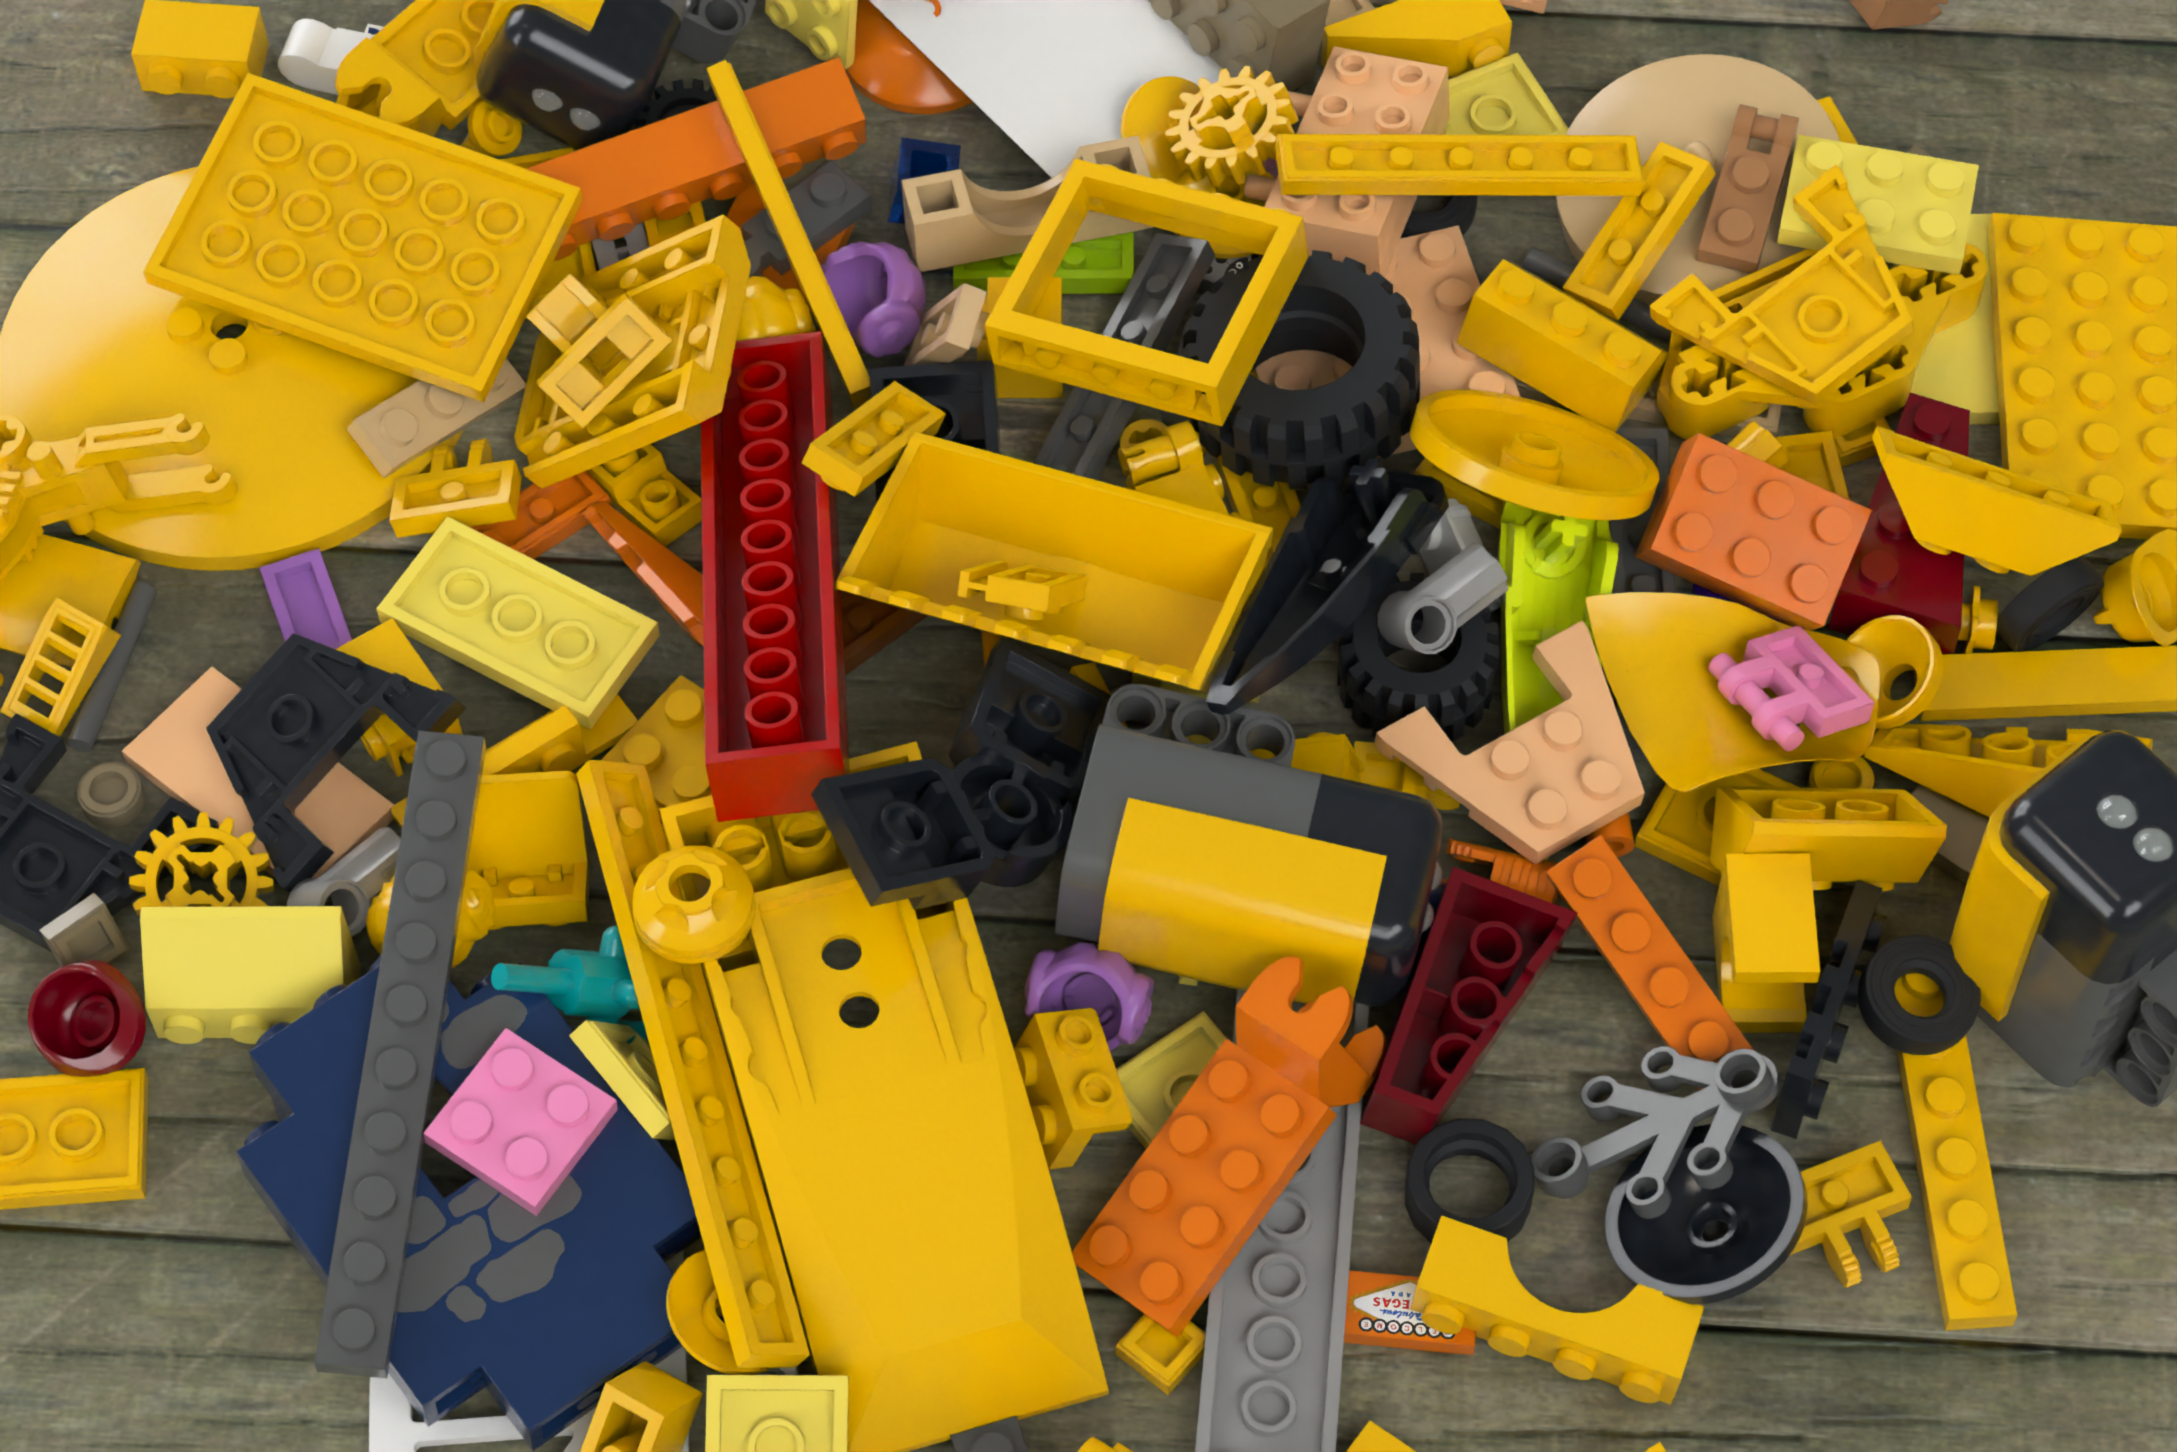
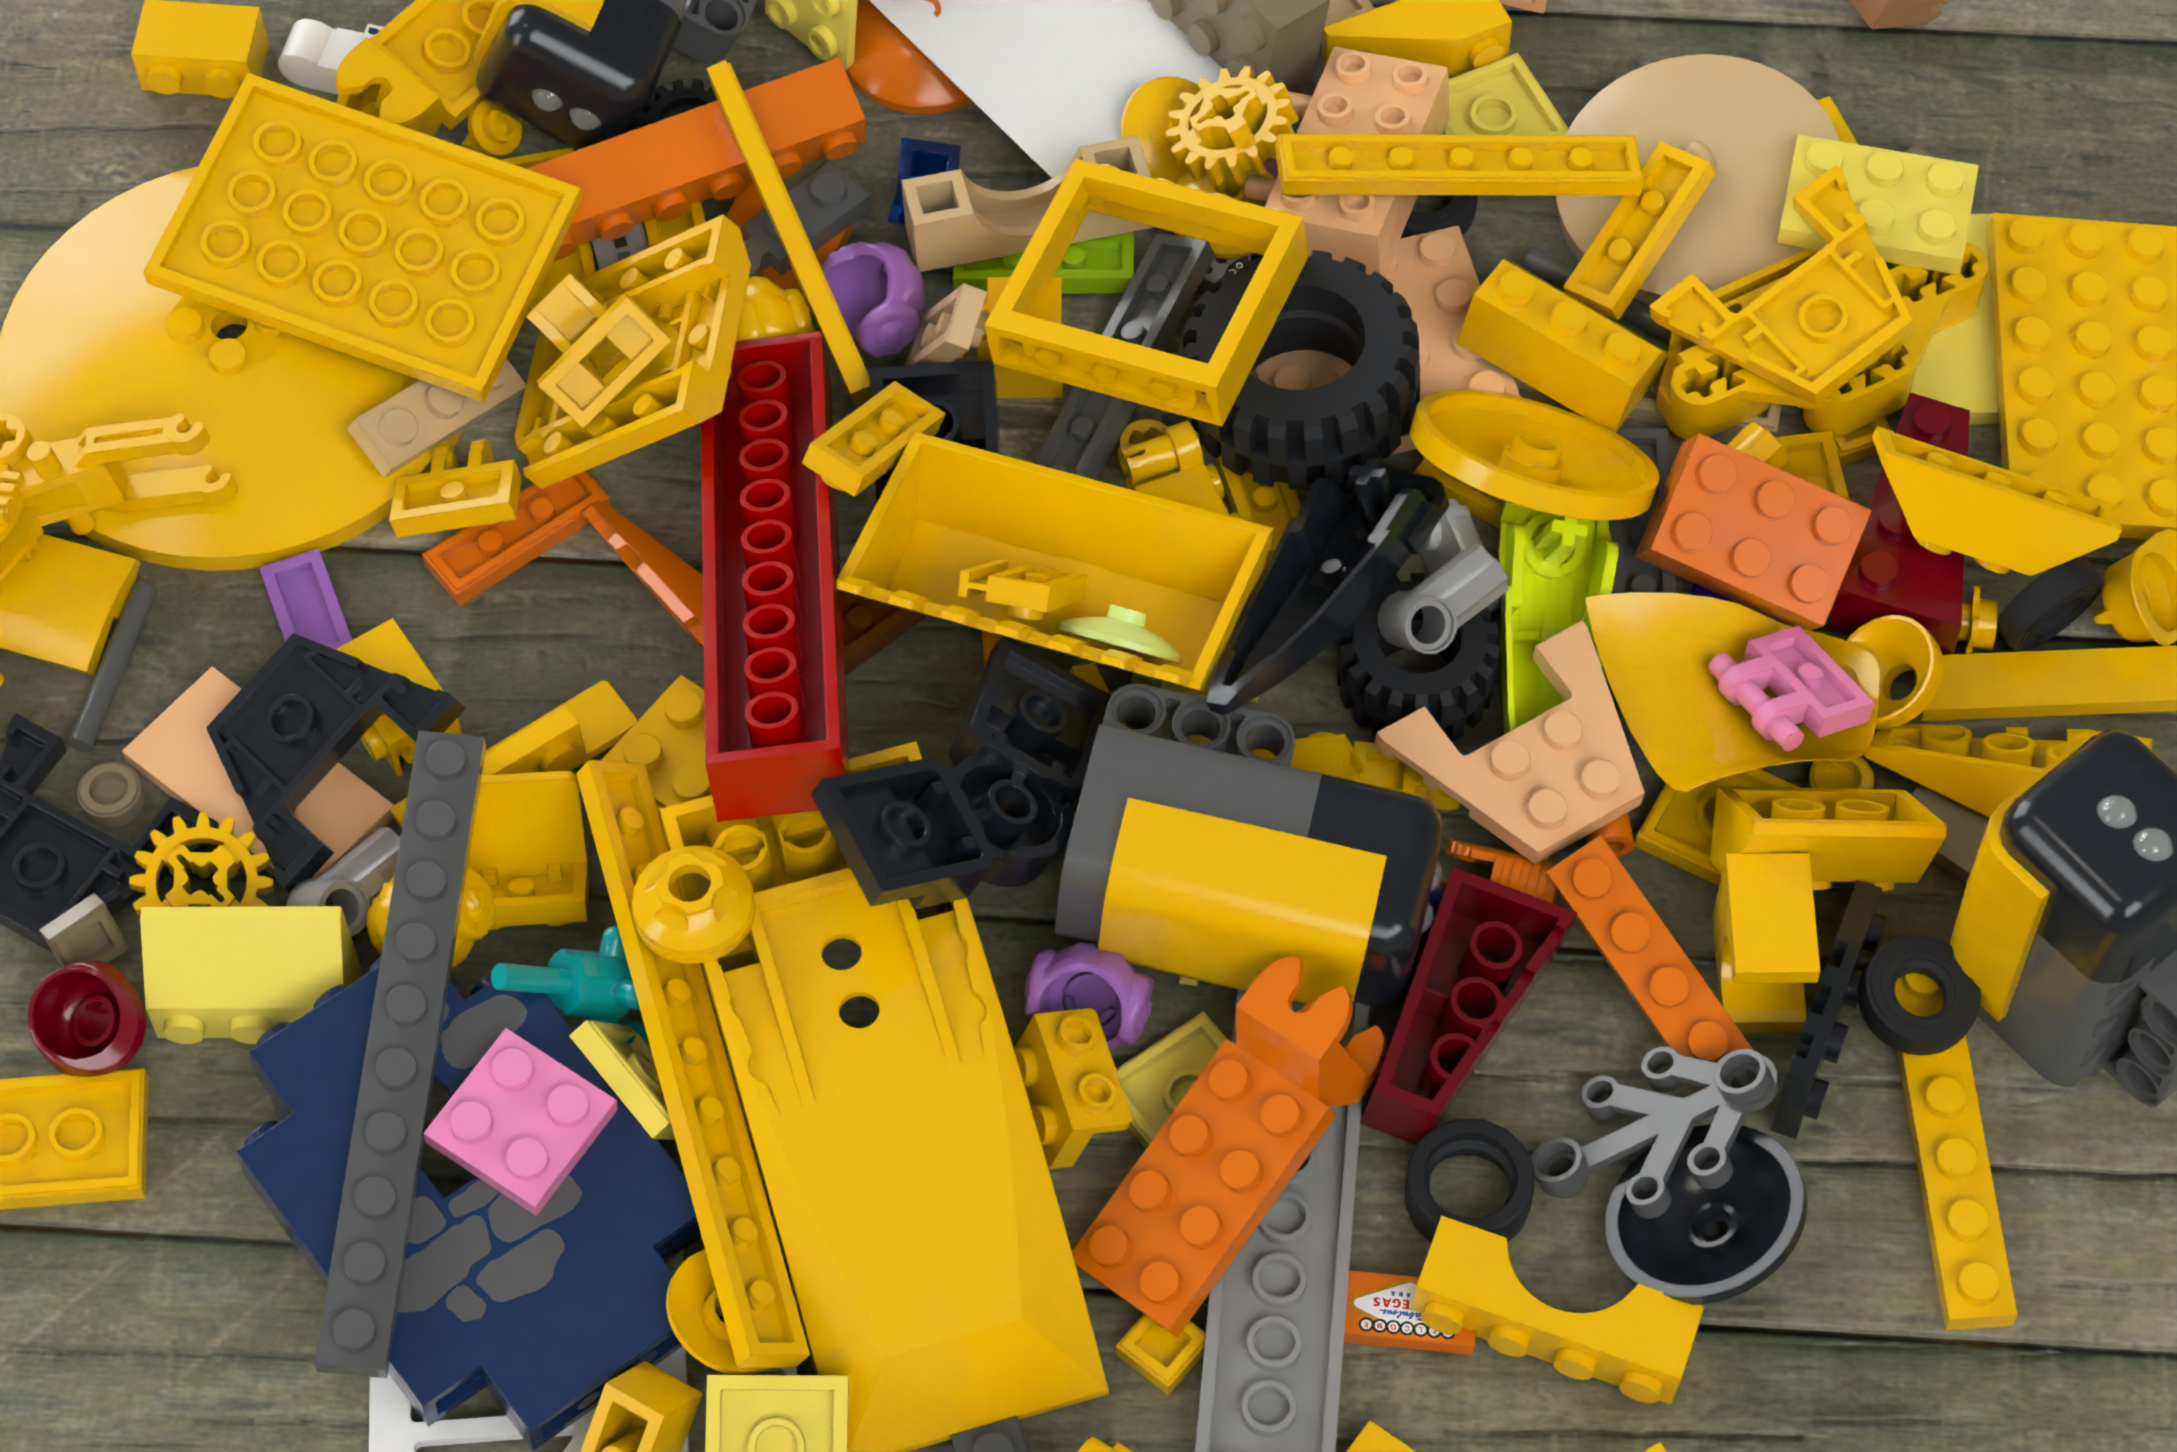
yellow slope [0,597,121,737] -> none
light yellow plate [376,516,660,730] -> none
yellow slope [587,444,702,547] -> none
medium nougat plate [1697,104,1799,273] -> none
yellow hinge [1789,1140,1912,1288] -> none
none -> yellowish green dish [1056,604,1182,664]

